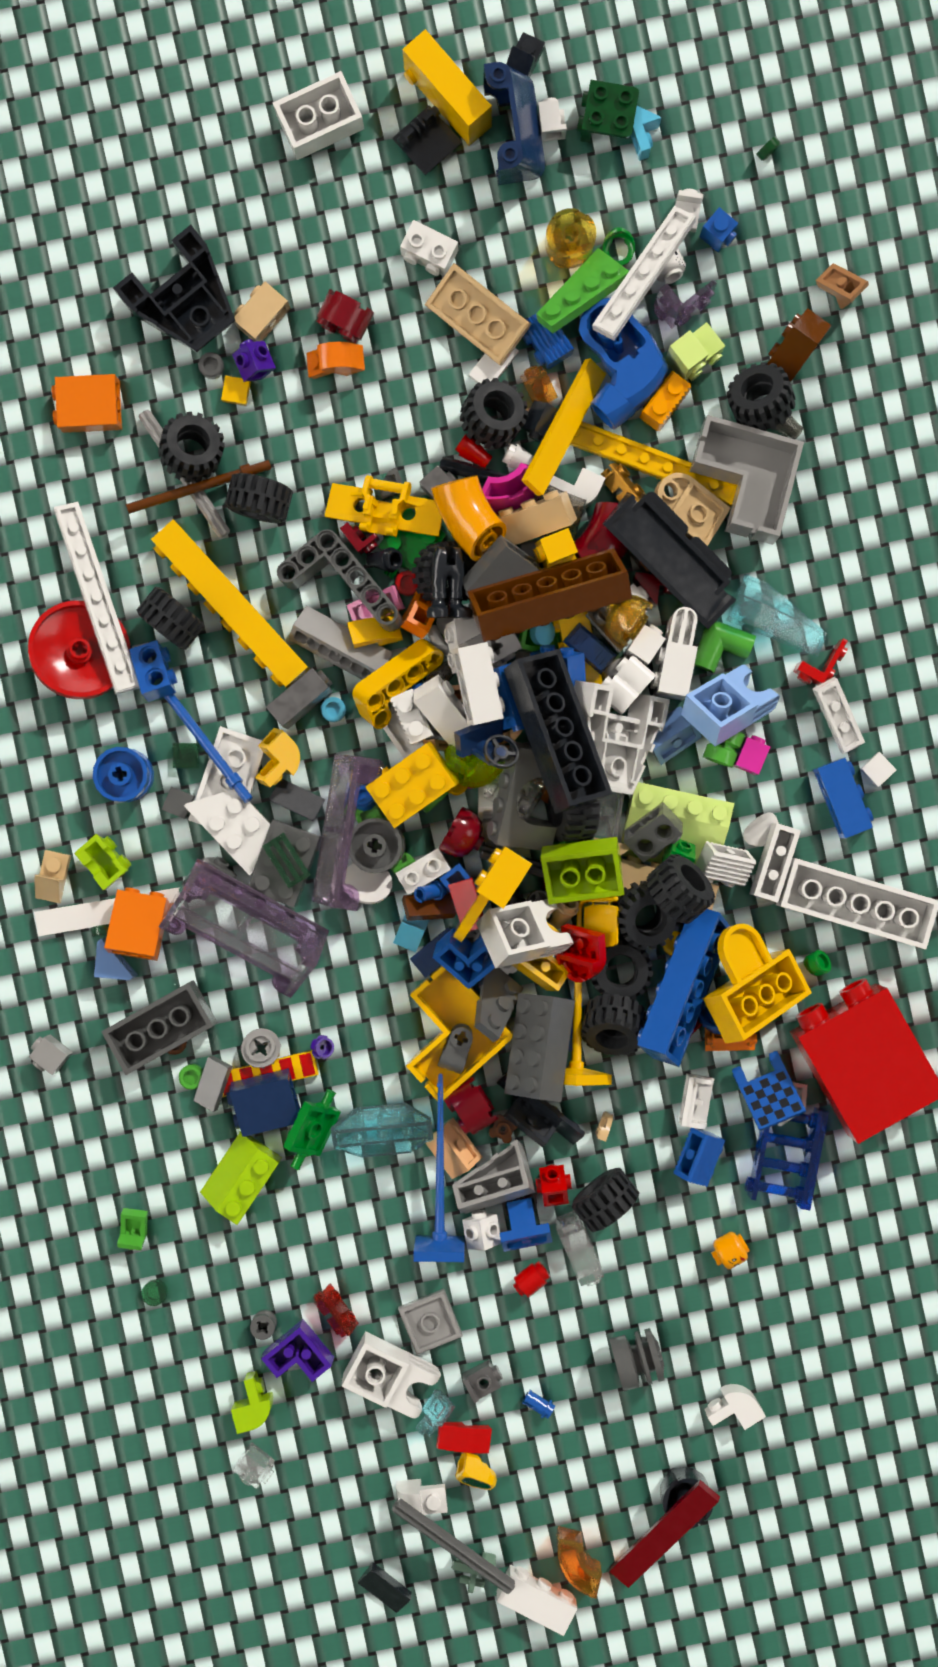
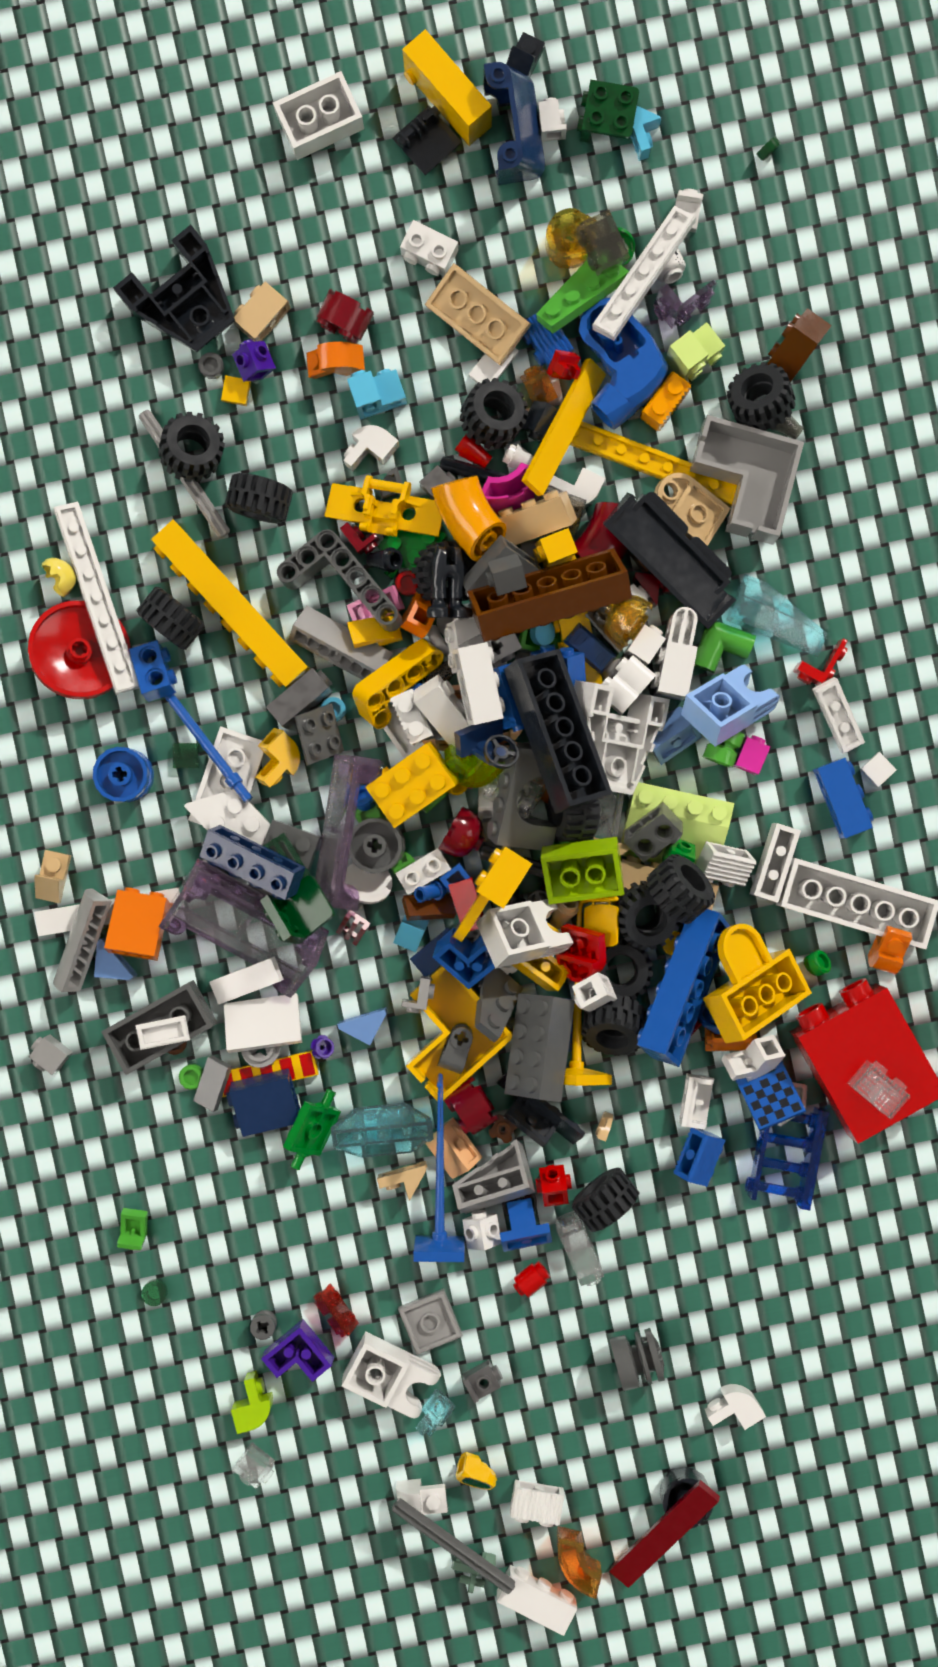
orange brick [52,374,122,433] -> none
lime cylinder [74,834,132,890] -> none
reddish brown bar [125,460,271,514] -> none
dark grey tile [162,787,195,819] -> none
lime slope [200,1131,282,1225] -> none
black slope [269,779,326,822] -> none
black slope [358,1562,412,1613] -> none
red slope [436,1422,492,1453] -> none
blue pin [522,1389,555,1419] -> none
pearl gold hinge [601,463,646,502] -> none
blue brick [699,207,738,252] -> none
light orange head [711,1232,750,1269] -> none
white sticker [743,812,778,847] -> none
medium nougat slope [816,263,869,309] -> none
none -> light yellow hair [42,558,76,597]
none -> light grey brick [53,889,112,992]
none -> white tile [135,1015,190,1050]
none -> brick [199,825,306,900]
none -> white tile [209,956,284,1005]
none -> white tile [224,993,302,1053]
none -> dark green bracket [260,875,335,944]
none -> dark grey hinge [294,703,344,765]
none -> tile [336,910,370,946]
none -> medium blue slope [337,1007,388,1045]
none -> white brick [344,425,400,471]
none -> medium azure brick [347,369,407,420]
none -> tan slope [377,1161,427,1201]
none -> light grey bracket [401,976,435,1013]
none -> dark grey brick [485,553,527,596]
none -> white brick [510,1480,564,1527]
none -> red tile [546,350,581,380]
none -> white brick [572,972,617,1012]
none -> clear smoke brick [576,210,630,276]
none -> white brick [721,1035,785,1081]
none -> clear brick [847,1060,910,1119]
none -> orange brick [868,926,912,974]

